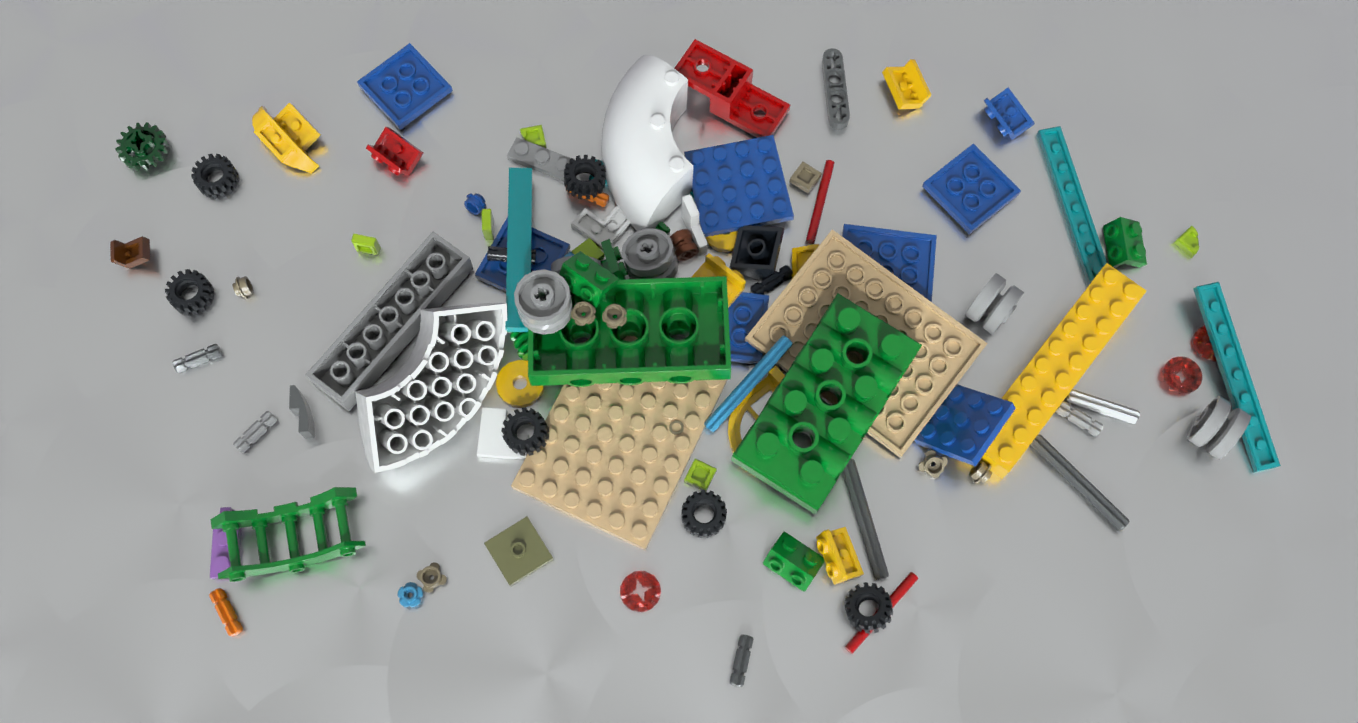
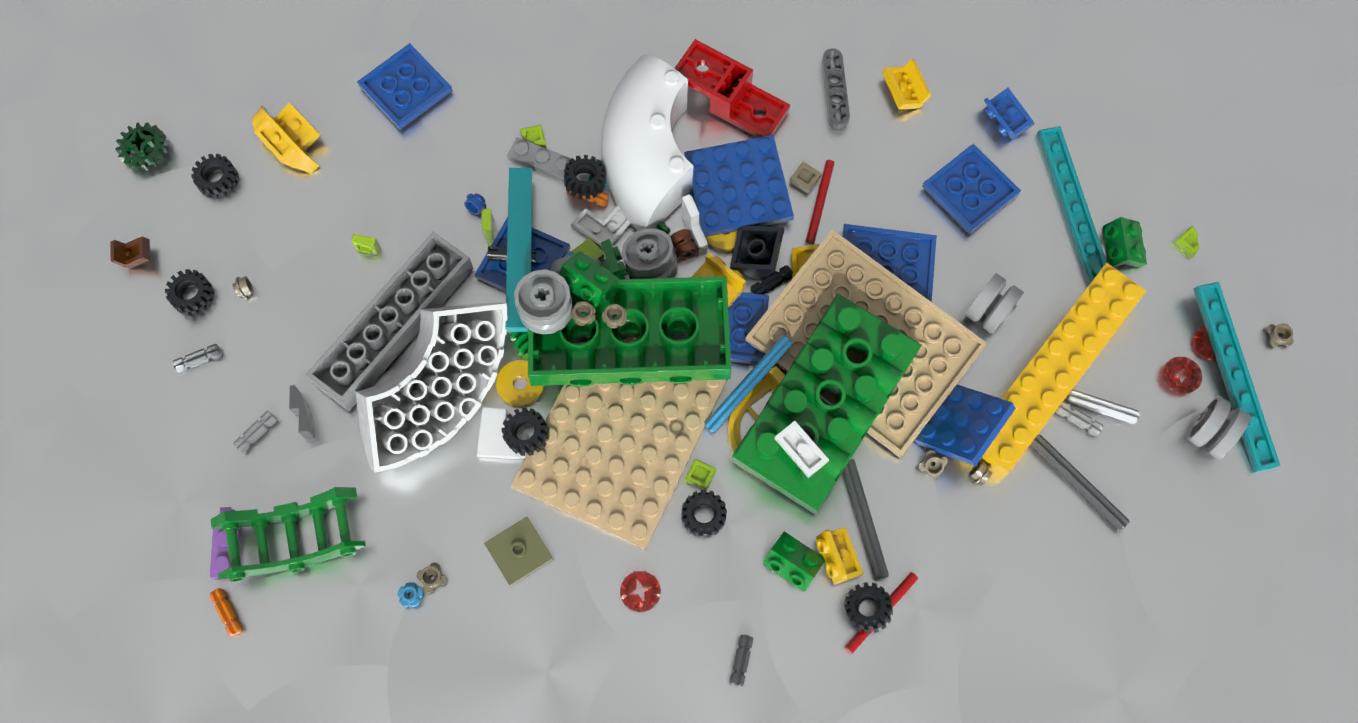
red bracket [366,127,424,176] -> none
none -> white plate [775,421,829,478]
none -> dark tan plate [1267,323,1294,347]

